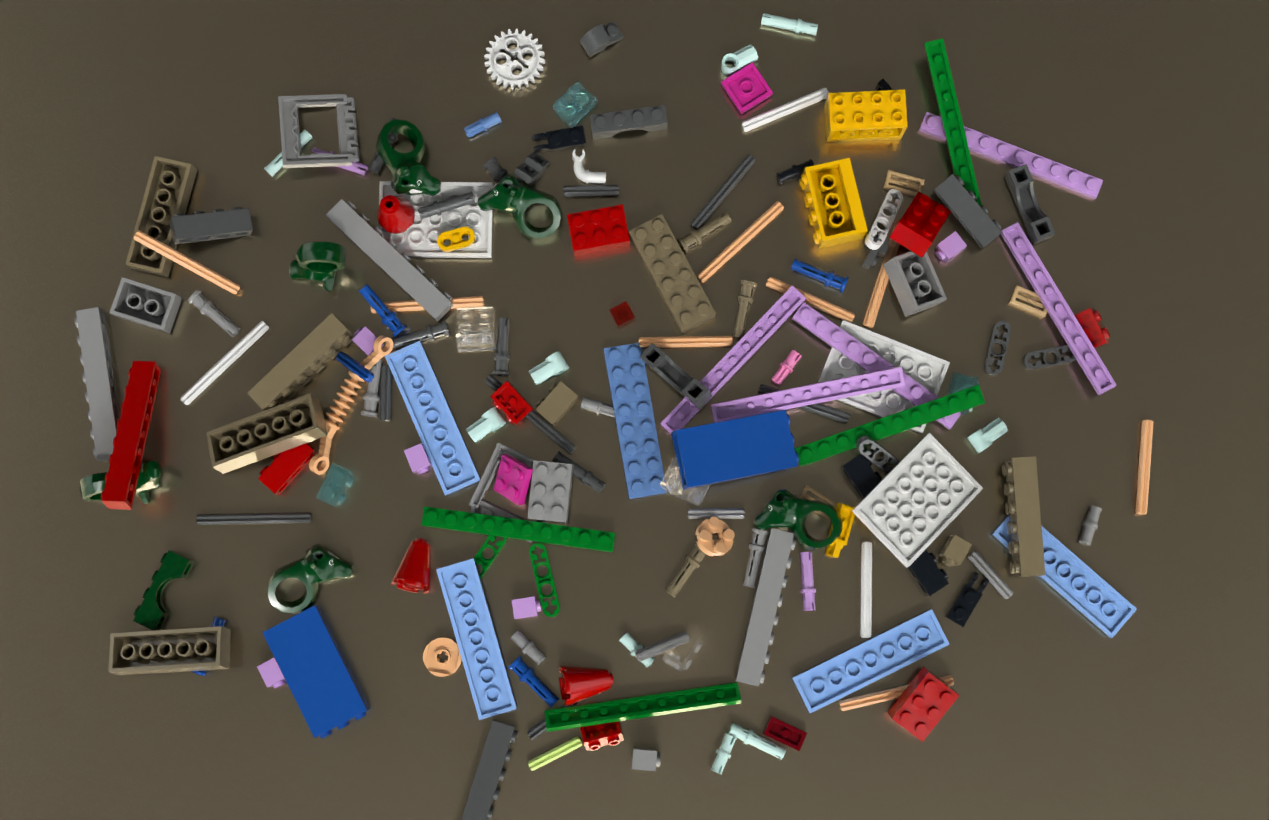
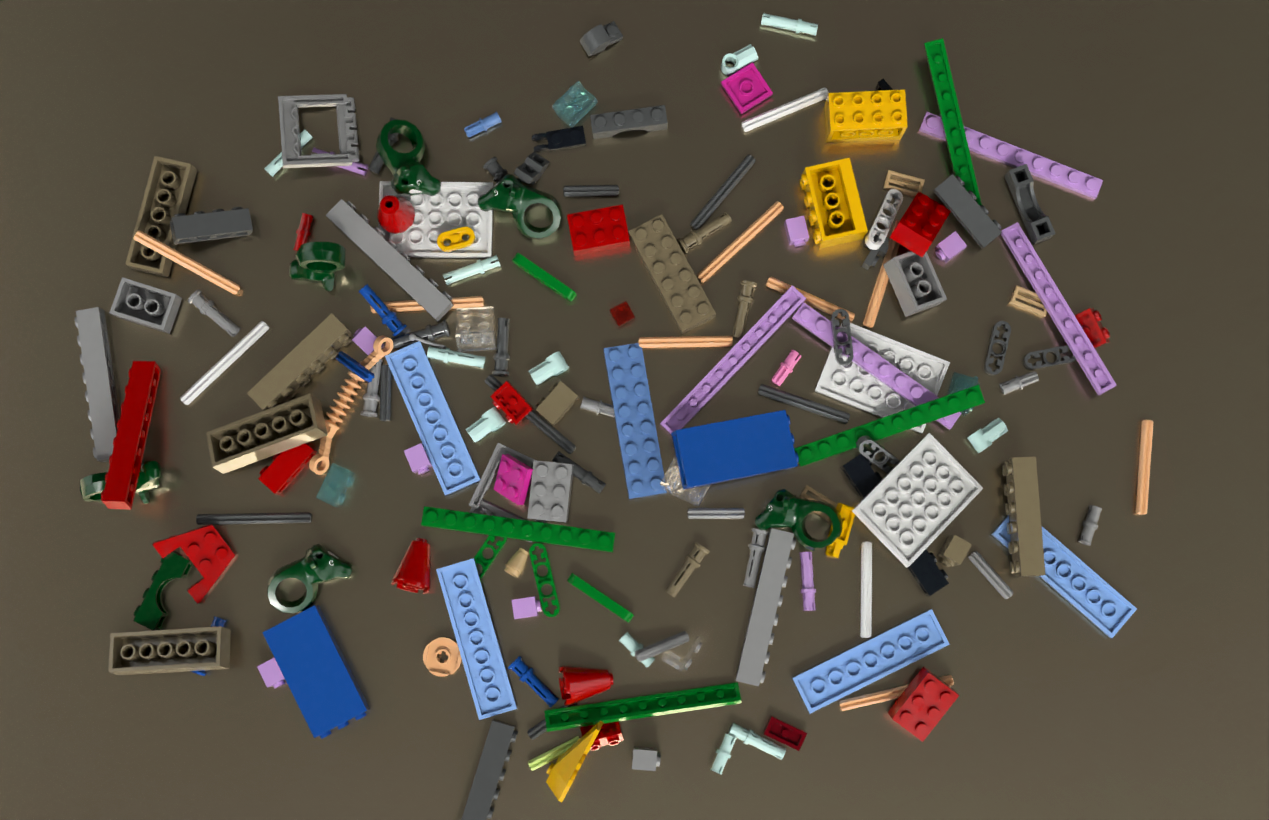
dark grey pin [417,191,476,220] -> none
white gear [484,29,545,90] -> none
light grey pin [510,630,547,666] -> none
white piece [572,149,606,185] -> none
dark grey arch [640,343,713,410] -> none
light nougat plate [695,517,735,556] -> none
lavender plate [711,366,905,423] -> none
black pin [776,159,814,185] -> none
blue pin [791,258,849,293] -> none
black hinge [946,572,989,627] -> none
none -> red wing [152,524,235,604]
none -> red pin [293,213,314,251]
none -> light grey hinge [409,333,447,349]
none -> light aqua pin [427,346,486,368]
none -> light aqua pin [443,255,501,285]
none -> tan cone [504,548,529,578]
none -> green beam [511,253,577,302]
none -> yellow wedge [546,721,604,802]
none -> green beam [567,573,634,623]
none -> lavender brick [784,216,809,247]
none -> dark grey beam [831,309,854,366]
none -> light grey axle [999,371,1039,395]

